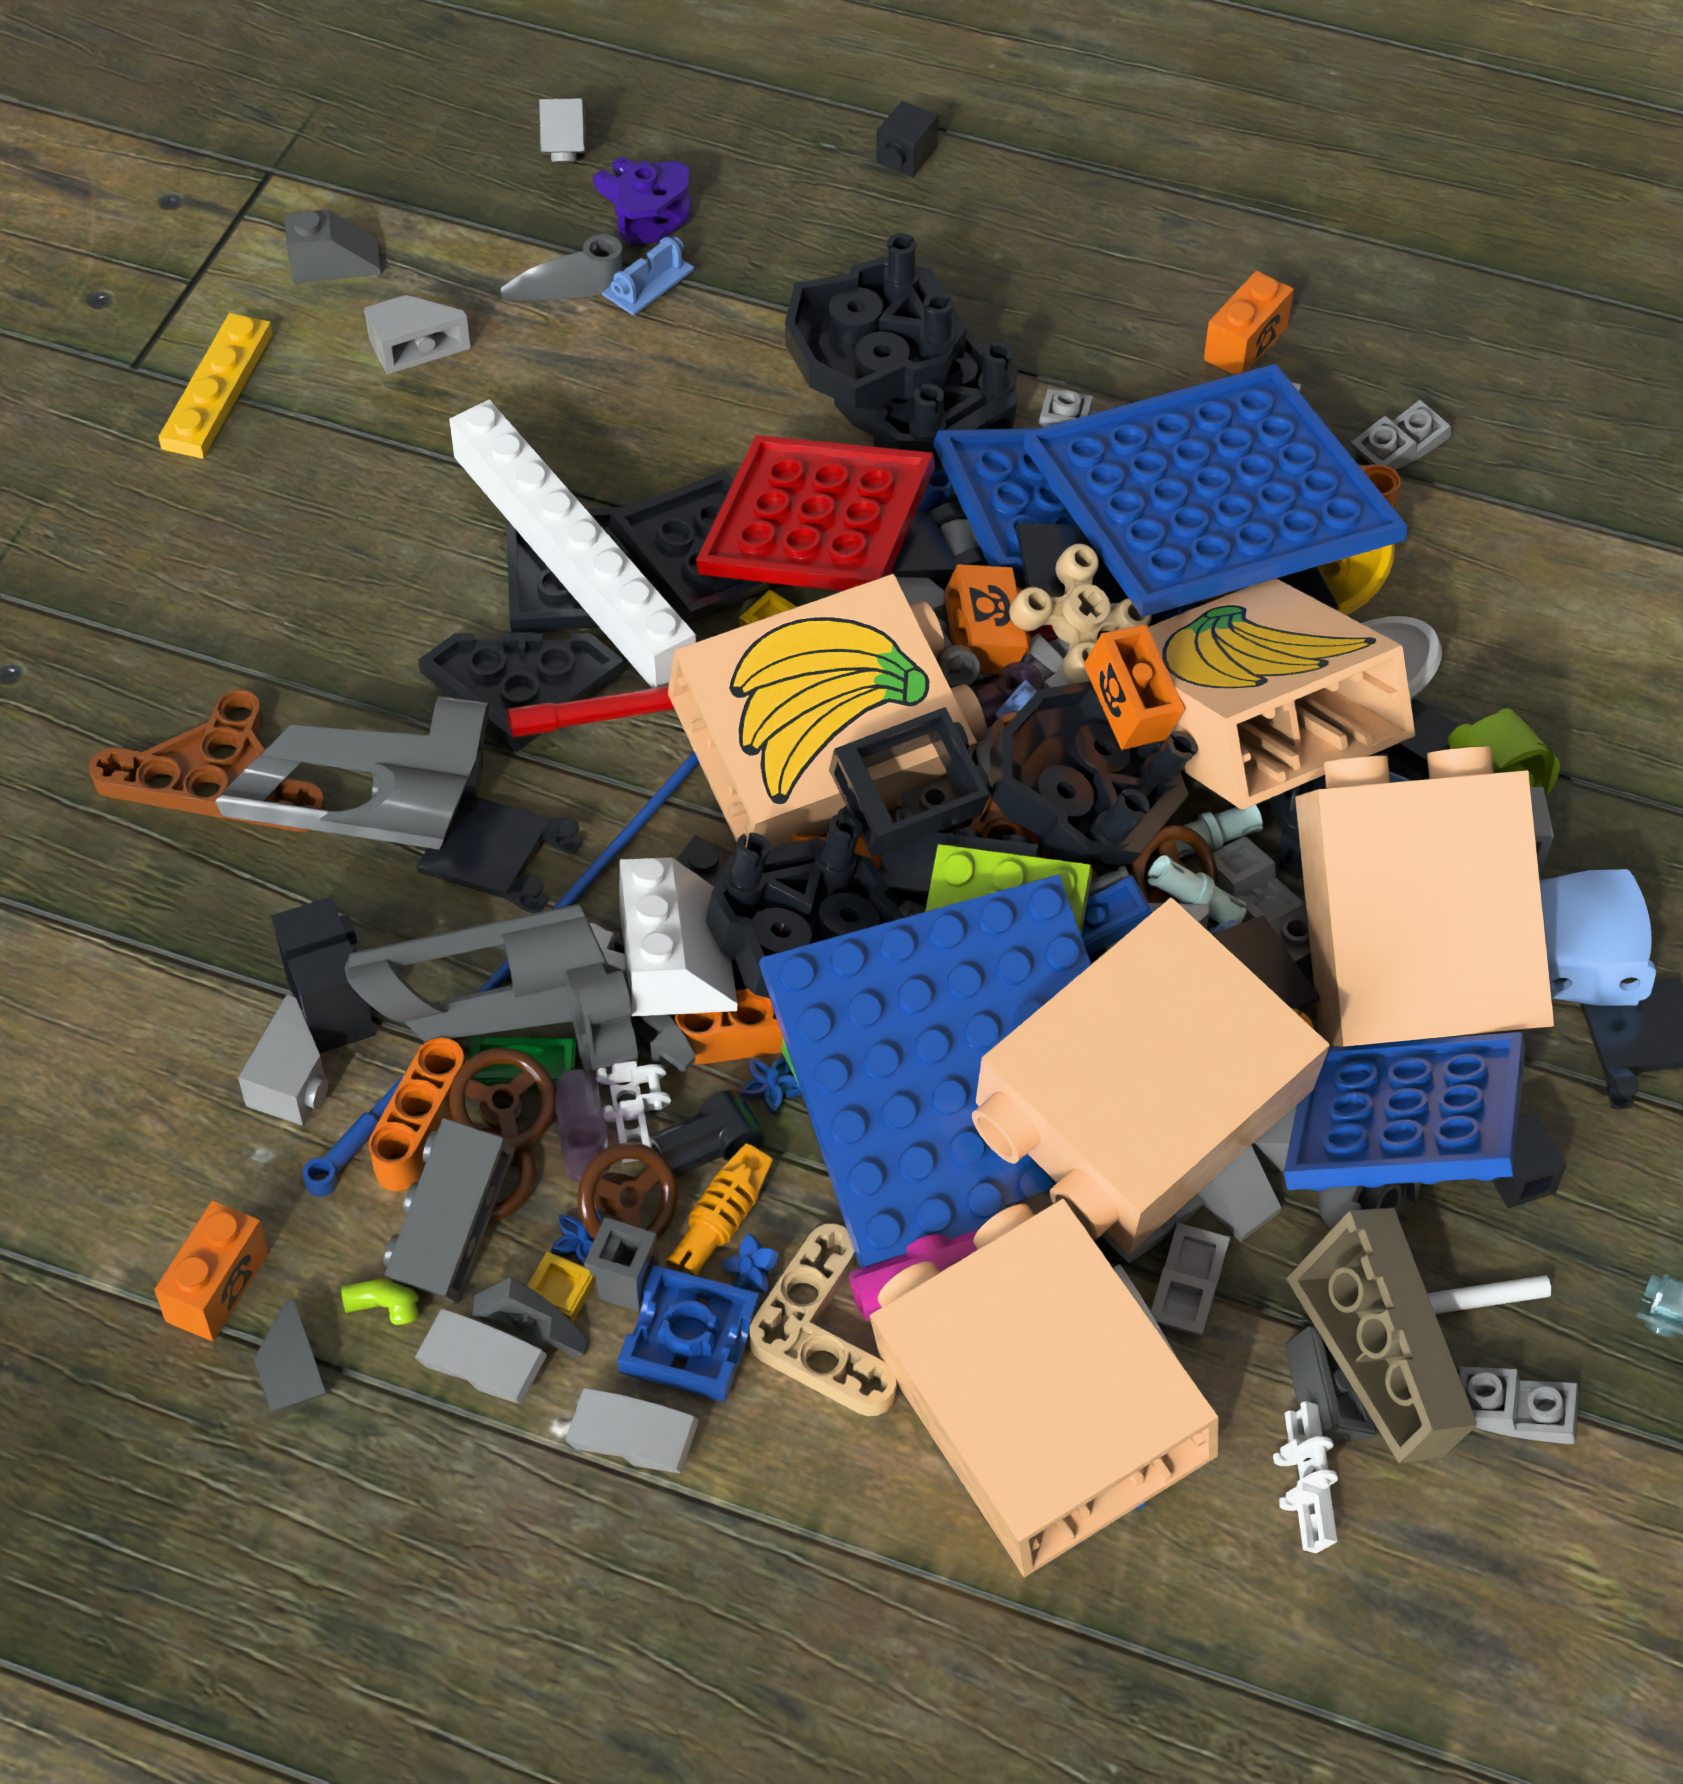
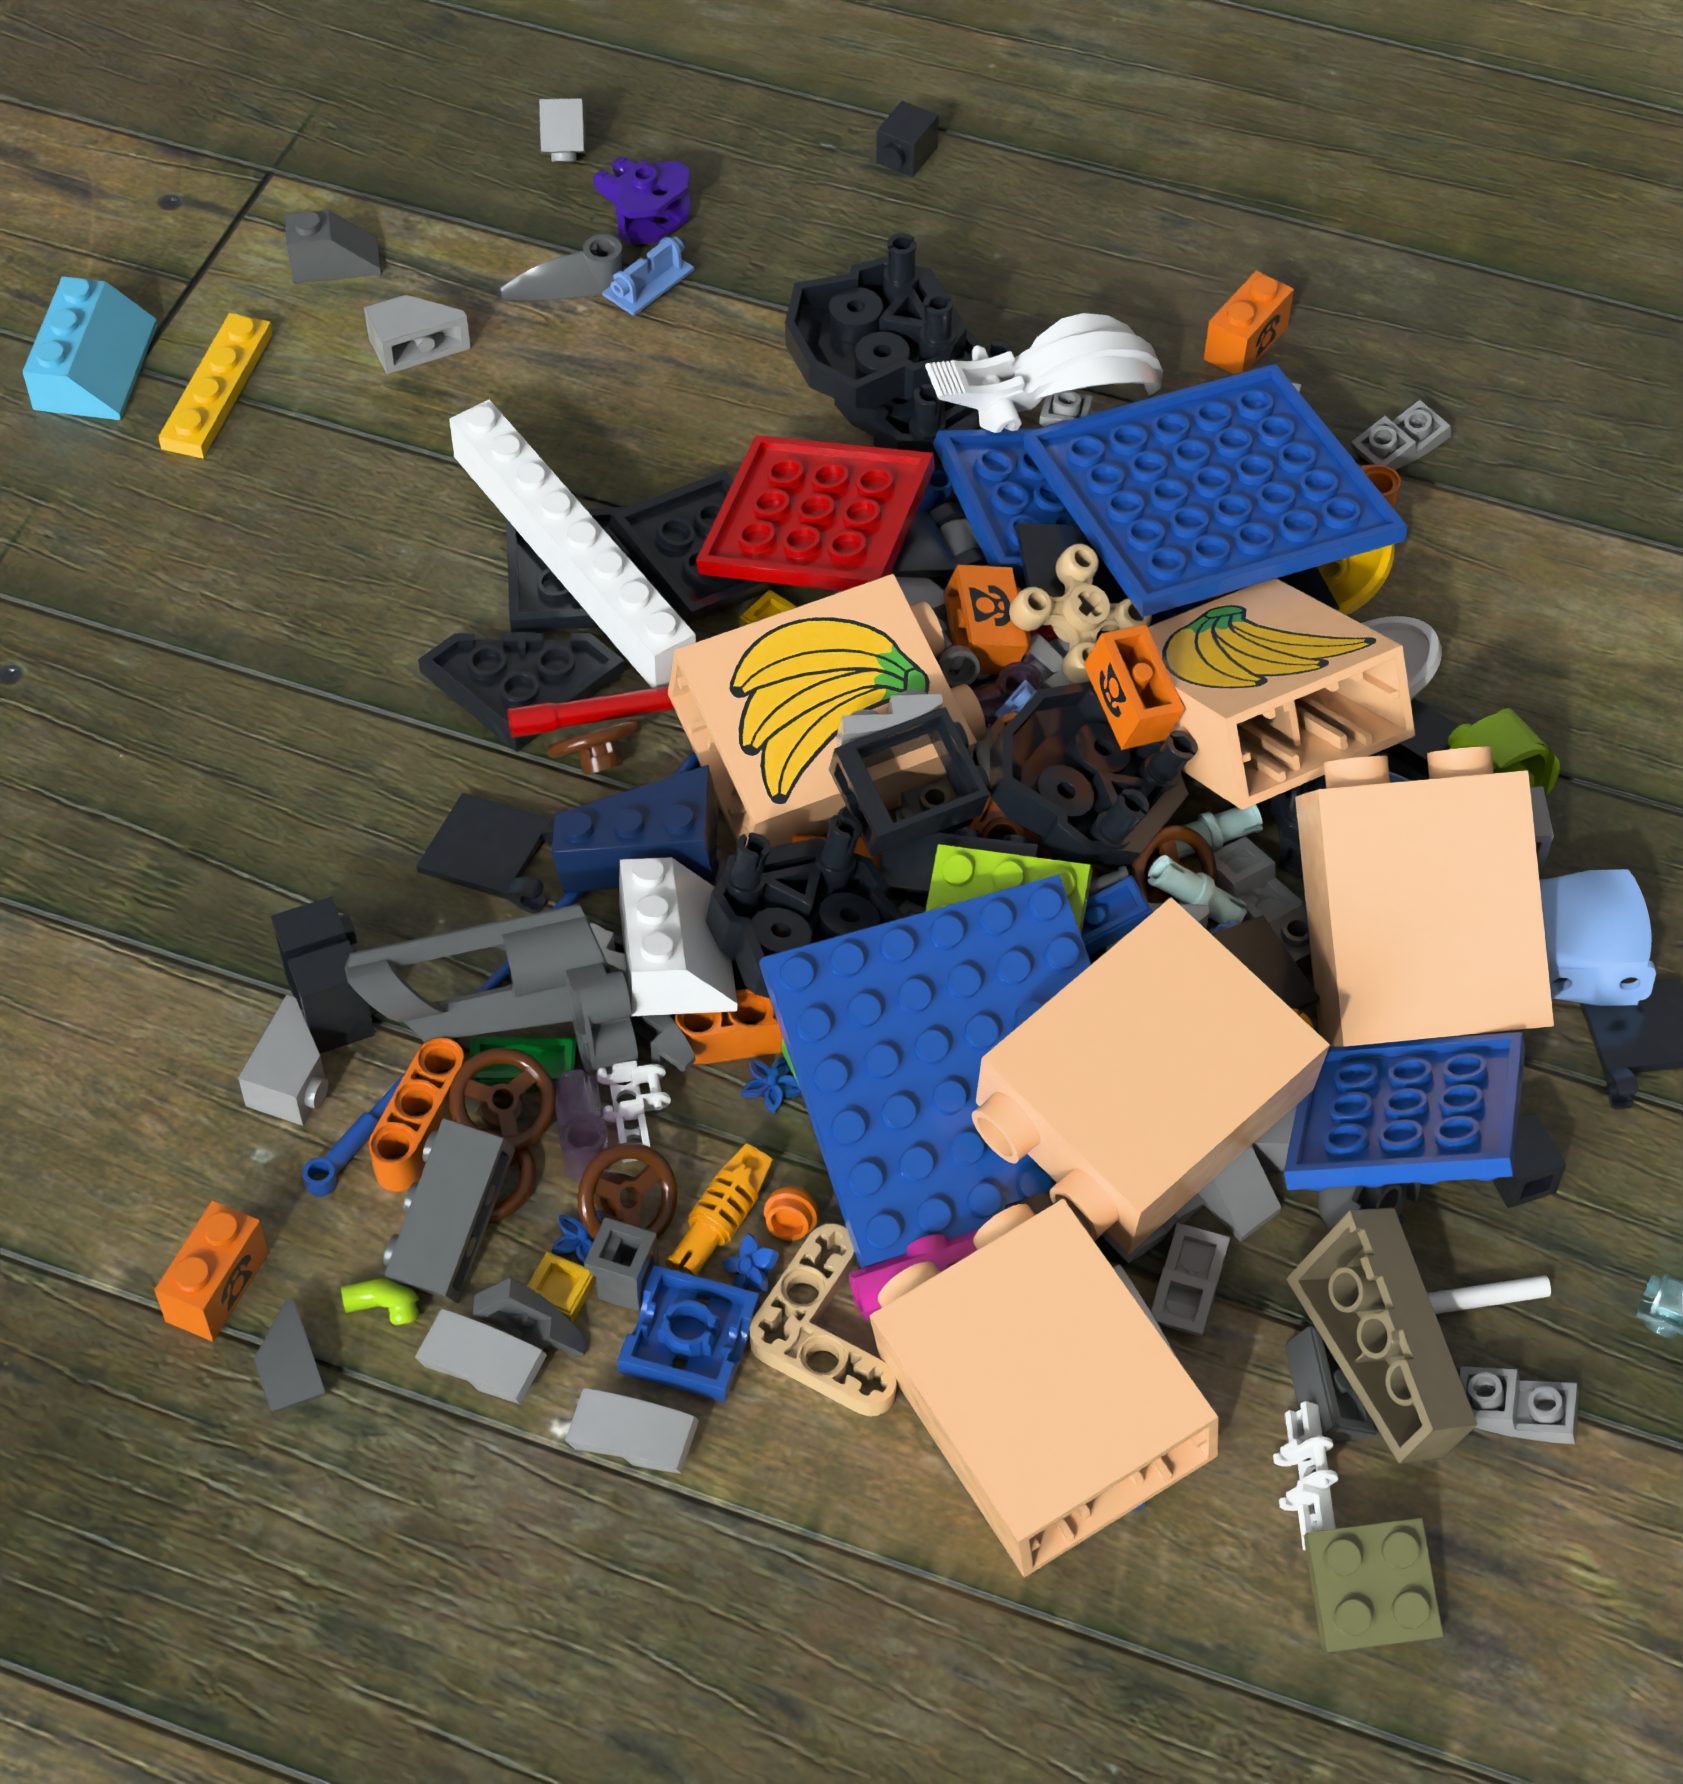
dark orange beam [89,690,326,832] -> none
dark grey panel [215,695,489,850] -> none
black piece [649,1090,765,1178] -> none
none -> medium azure slope [22,276,158,420]
none -> reddish brown piece [546,720,642,776]
none -> dark blue wedge [552,765,719,892]
none -> orange plate [764,1185,819,1241]
none -> light grey slope [836,689,943,747]
none -> white piece [925,313,1163,433]
none -> olive plate [1303,1518,1443,1653]

